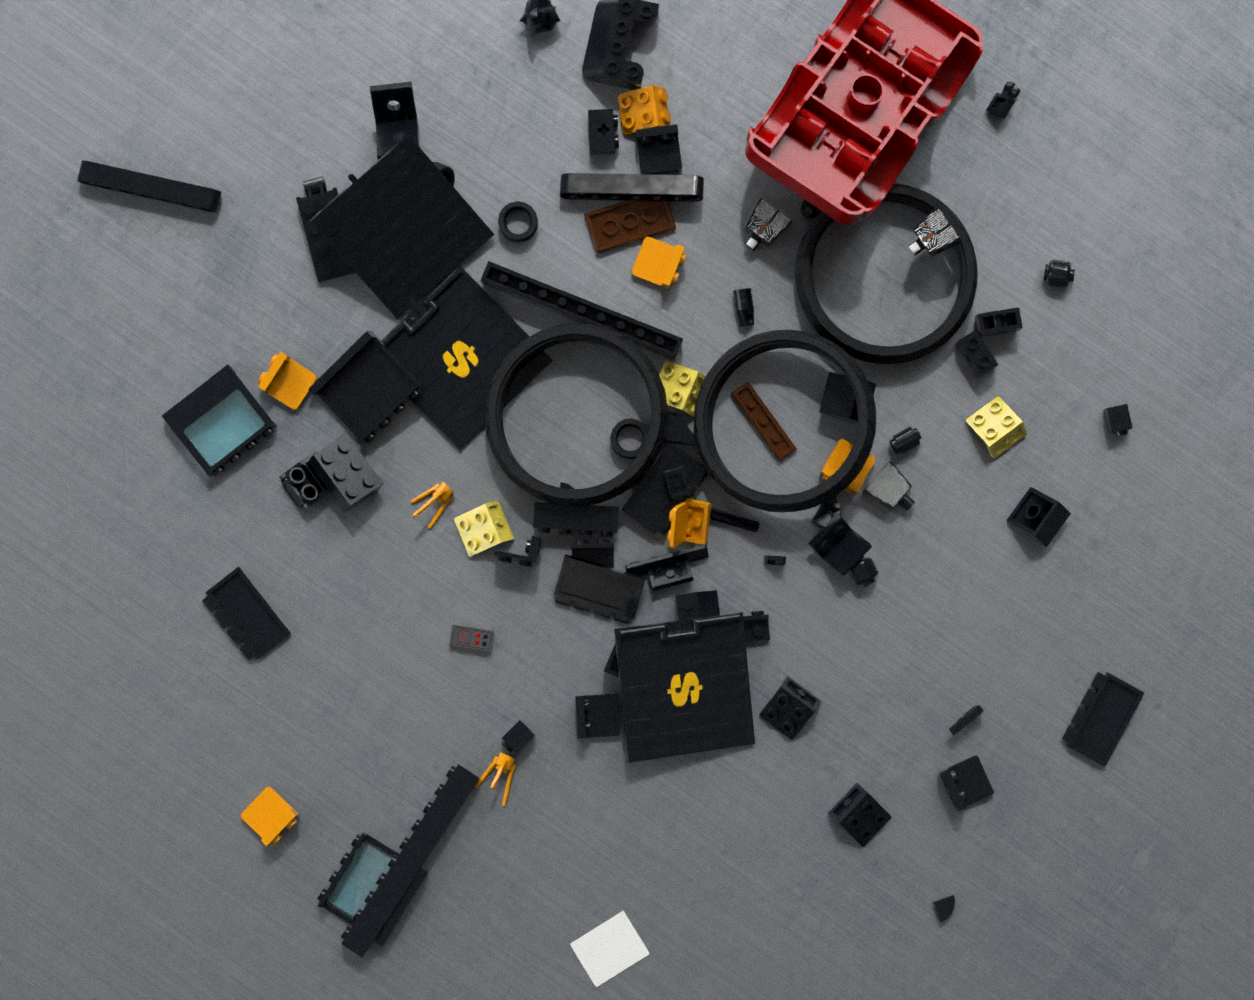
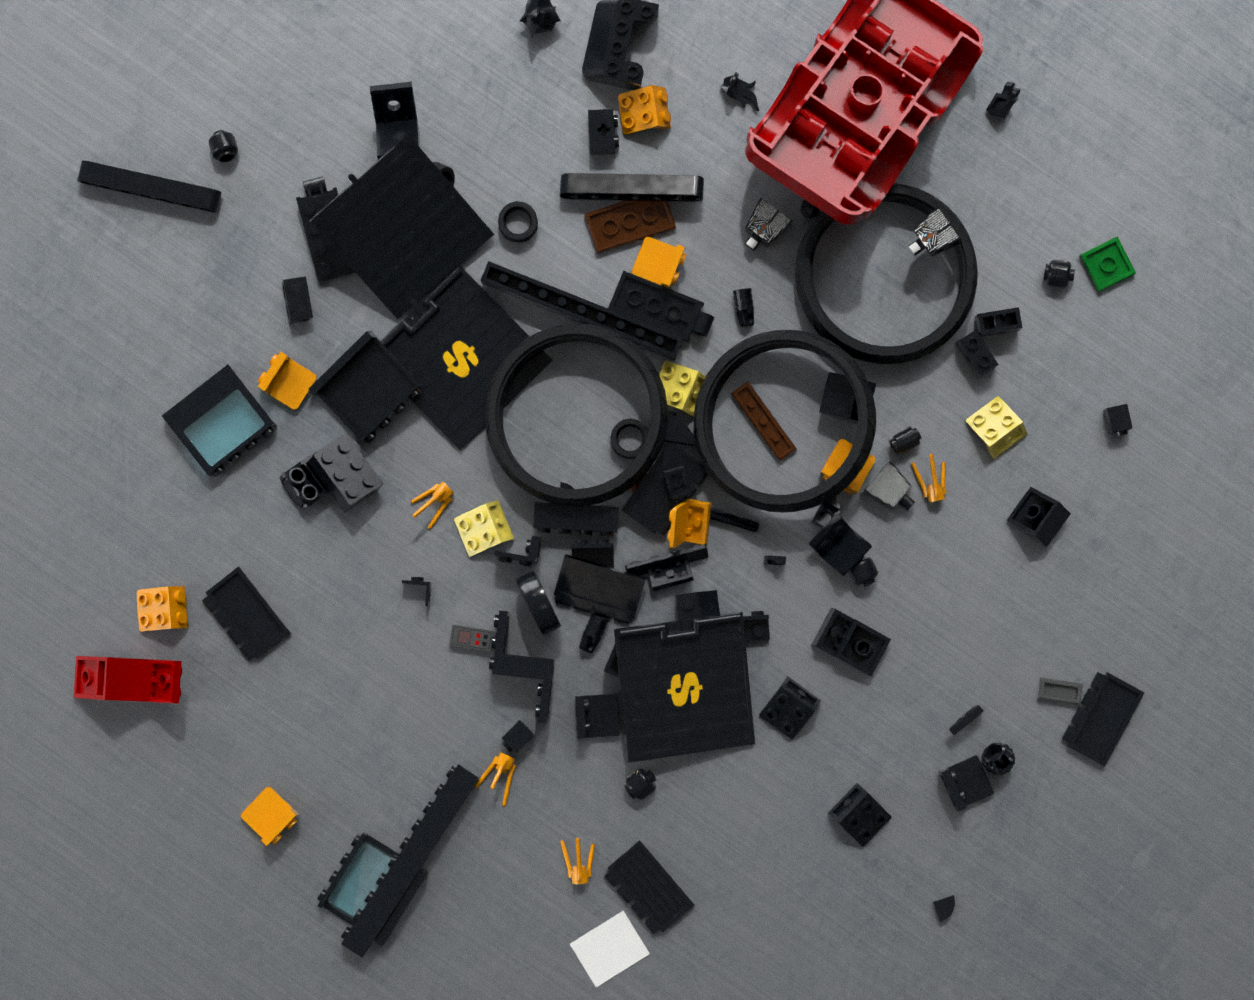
black bracket [636,124,682,174] -> none
none -> red bracket [73,656,183,704]
none -> light orange bracket [137,586,188,632]
none -> black head [209,130,238,162]
none -> black hinge [281,276,313,324]
none -> black bracket [402,577,431,607]
none -> black bracket [489,610,555,723]
none -> black piece [516,571,561,635]
none -> light orange plant [560,838,595,884]
none -> black hinge [579,613,609,653]
none -> black hinge [604,840,695,935]
none -> black hinge [608,270,715,342]
none -> black head [624,768,657,800]
none -> black piece [720,72,759,111]
none -> black slope [811,608,891,676]
none -> light orange plant [911,454,946,502]
none -> black piece [981,743,1015,775]
none -> dark grey tile [1037,678,1083,705]
none -> green tile [1079,236,1136,292]

